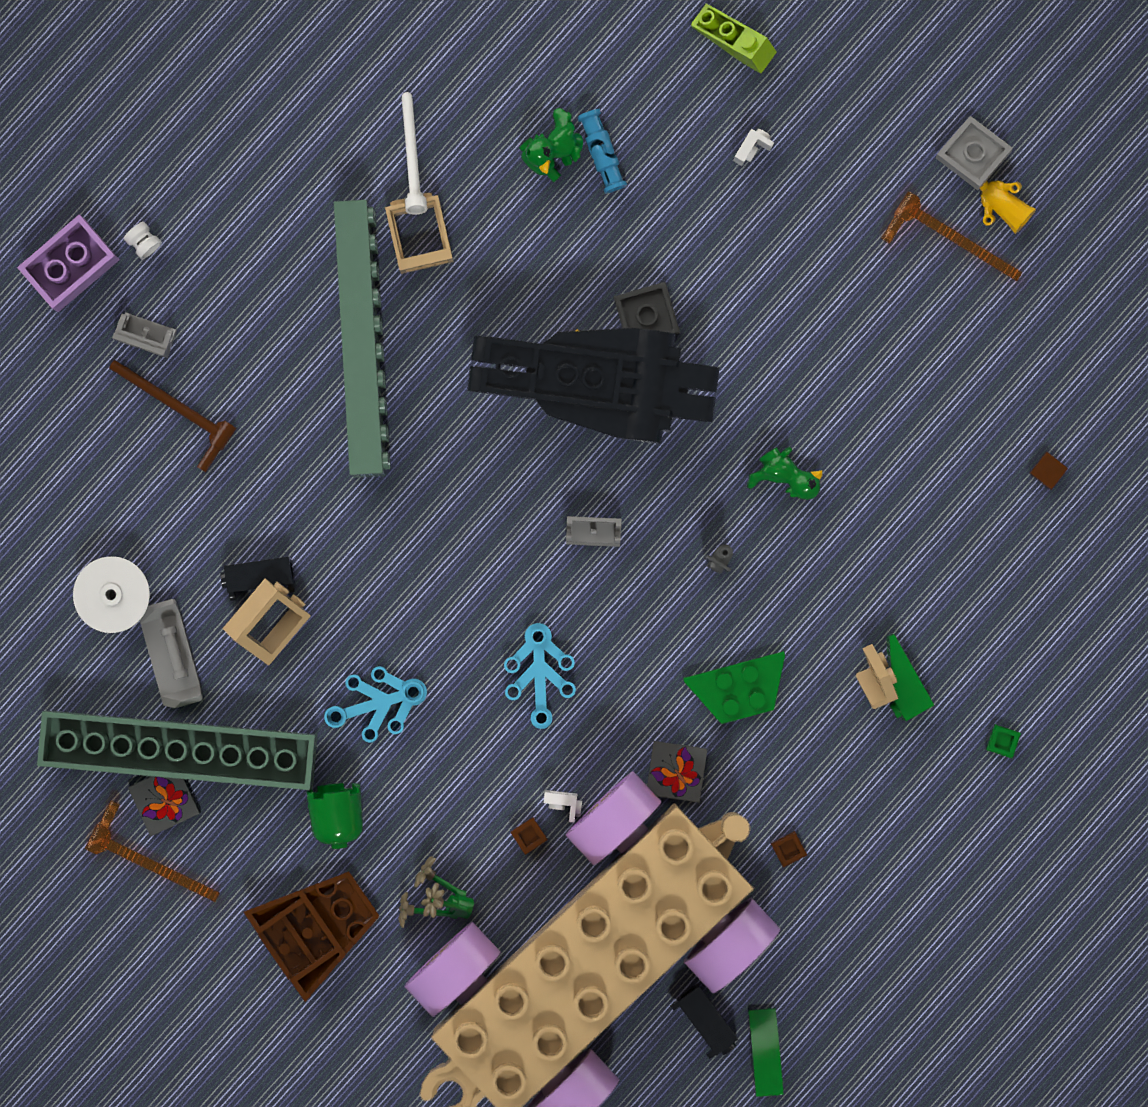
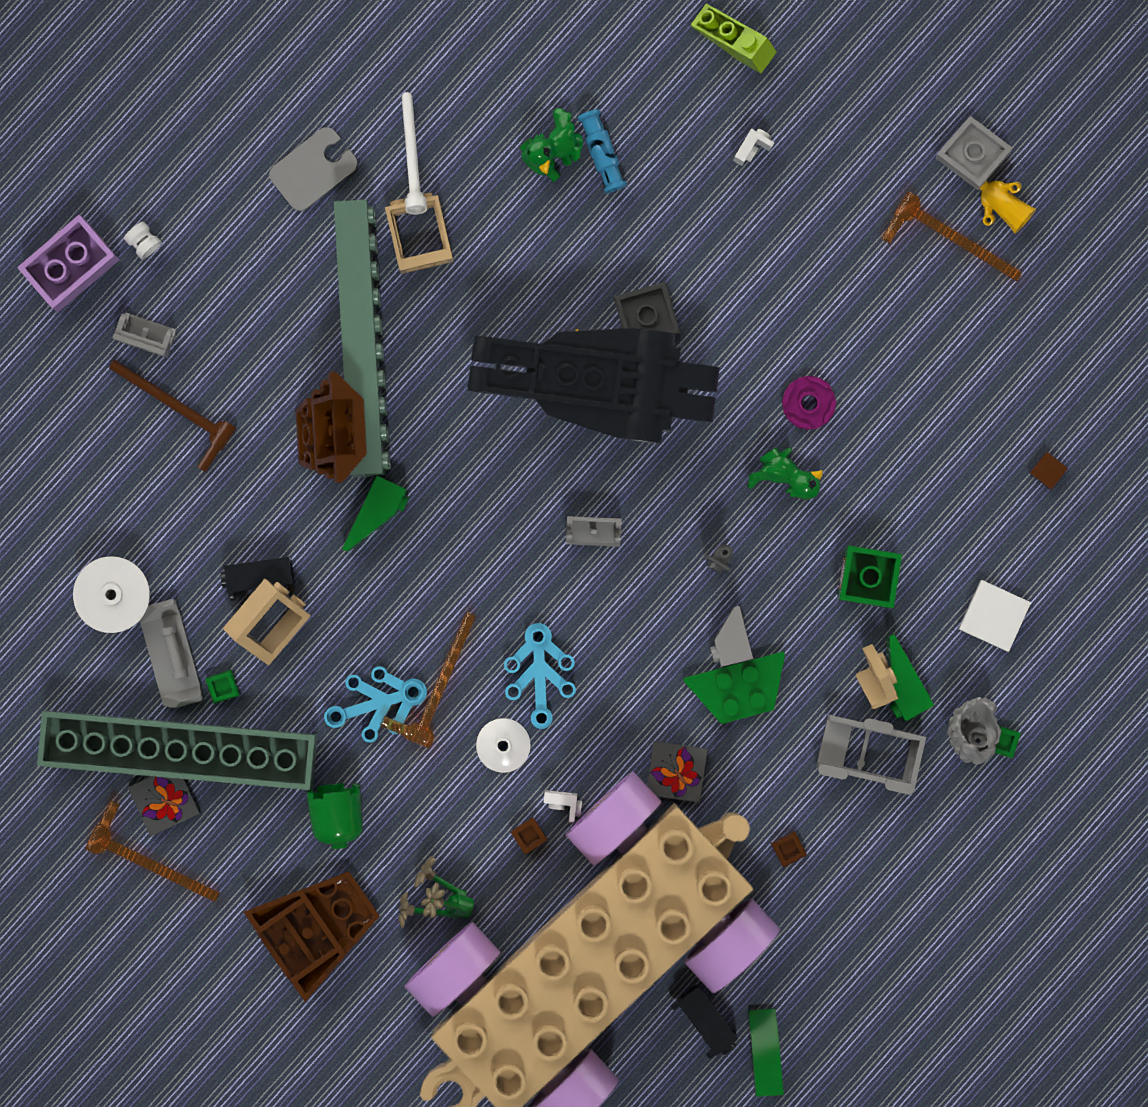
none -> green tile [205,670,240,704]
none -> light grey piece [269,127,358,211]
none -> reddish brown wedge [295,371,367,483]
none -> green slope [342,476,410,552]
none -> clear orange bar [380,611,476,748]
none -> white dish [476,718,530,773]
none -> light grey slope [710,606,753,667]
none -> magenta tile [782,376,836,430]
none -> light grey piece [816,714,926,795]
none -> green brick [837,546,902,609]
none -> light grey hair [947,697,1002,765]
none -> white tile [958,580,1031,652]

